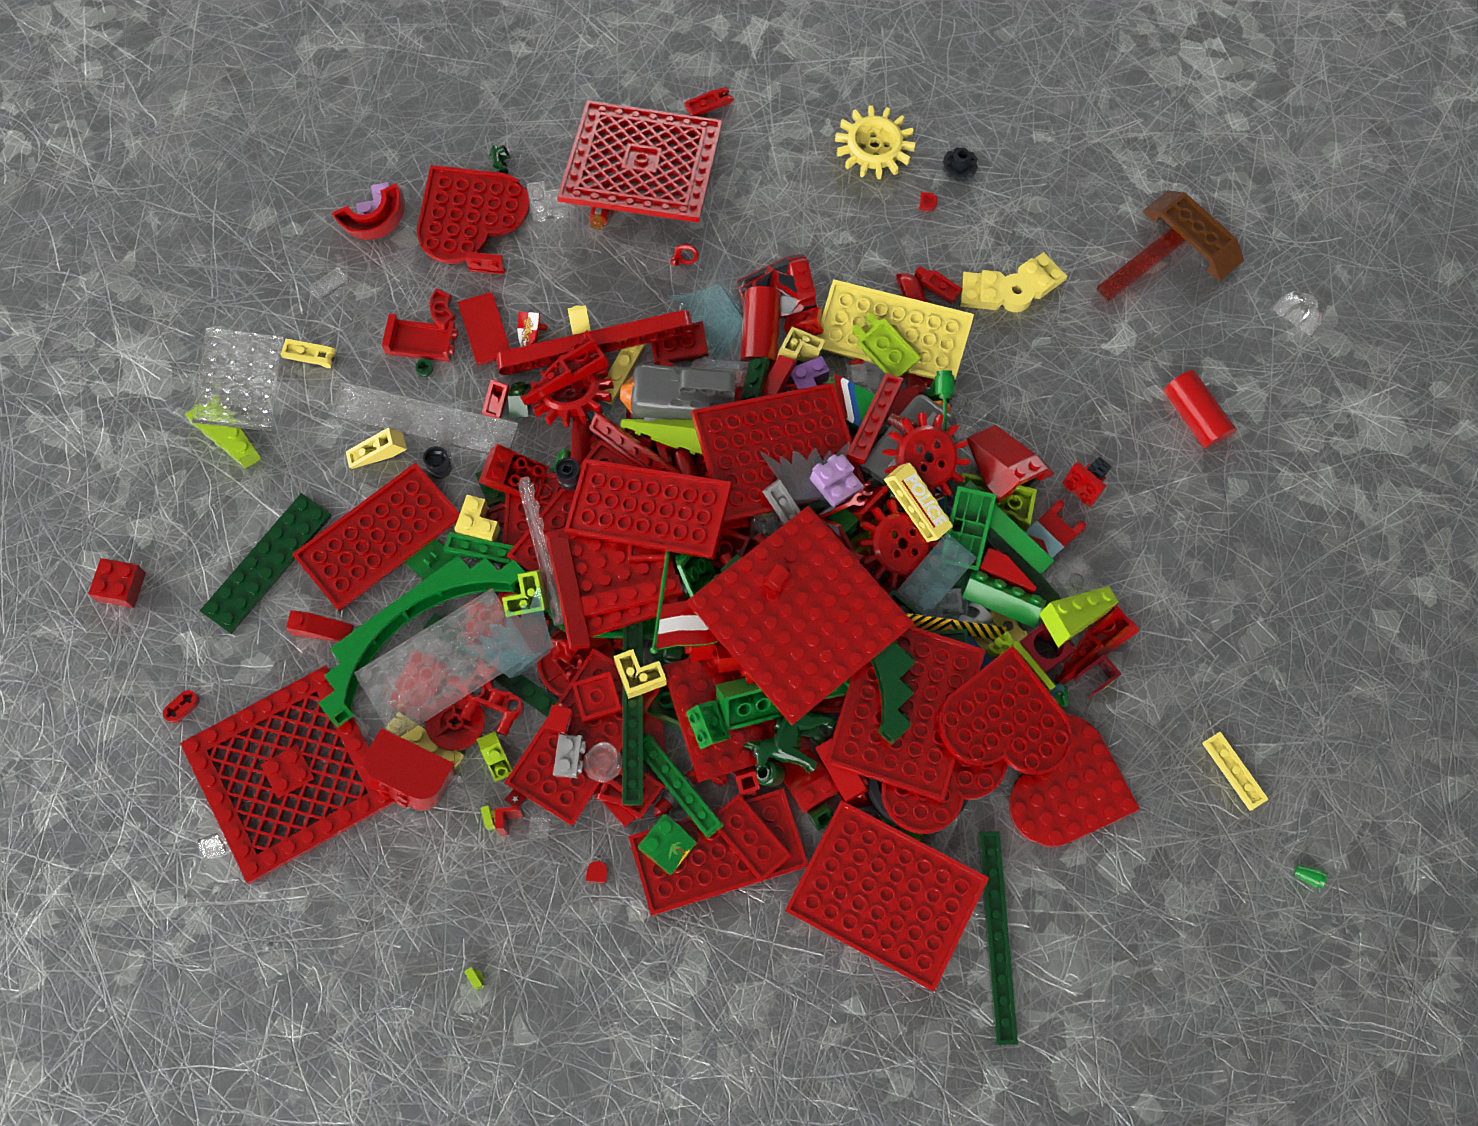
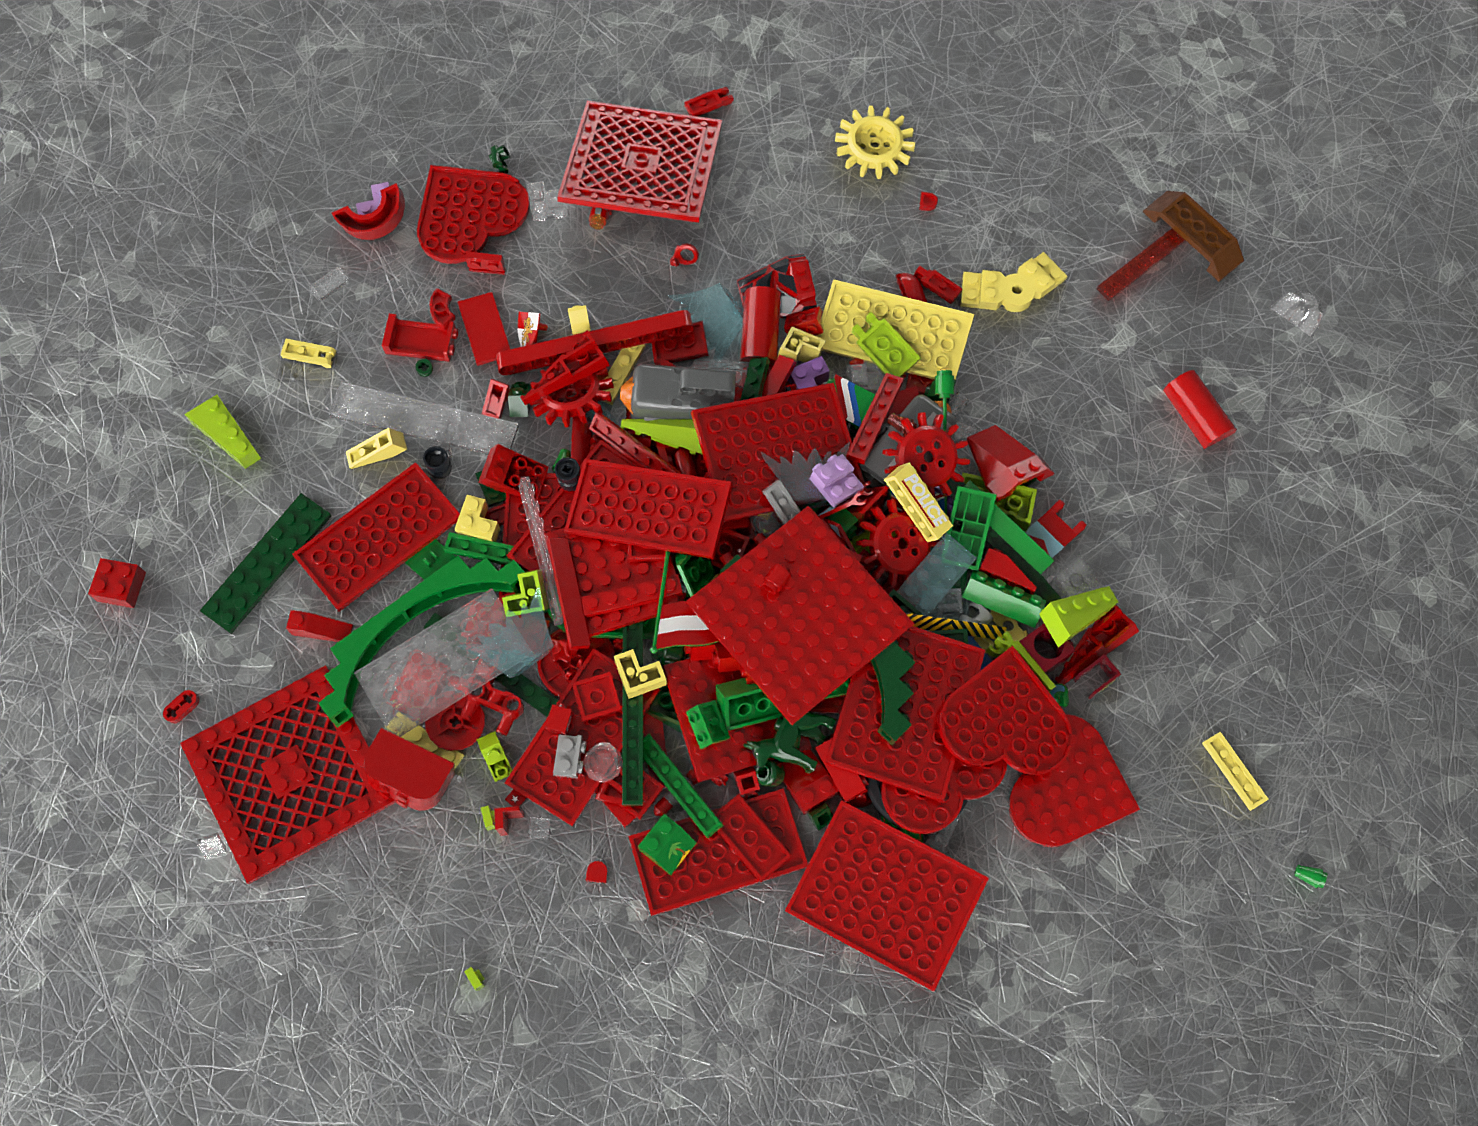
clear plate [192,328,283,431] -> none
black plant [943,147,978,181] -> none
dark green plate [978,831,1018,1045] -> none
red plate [1062,457,1112,508] -> none

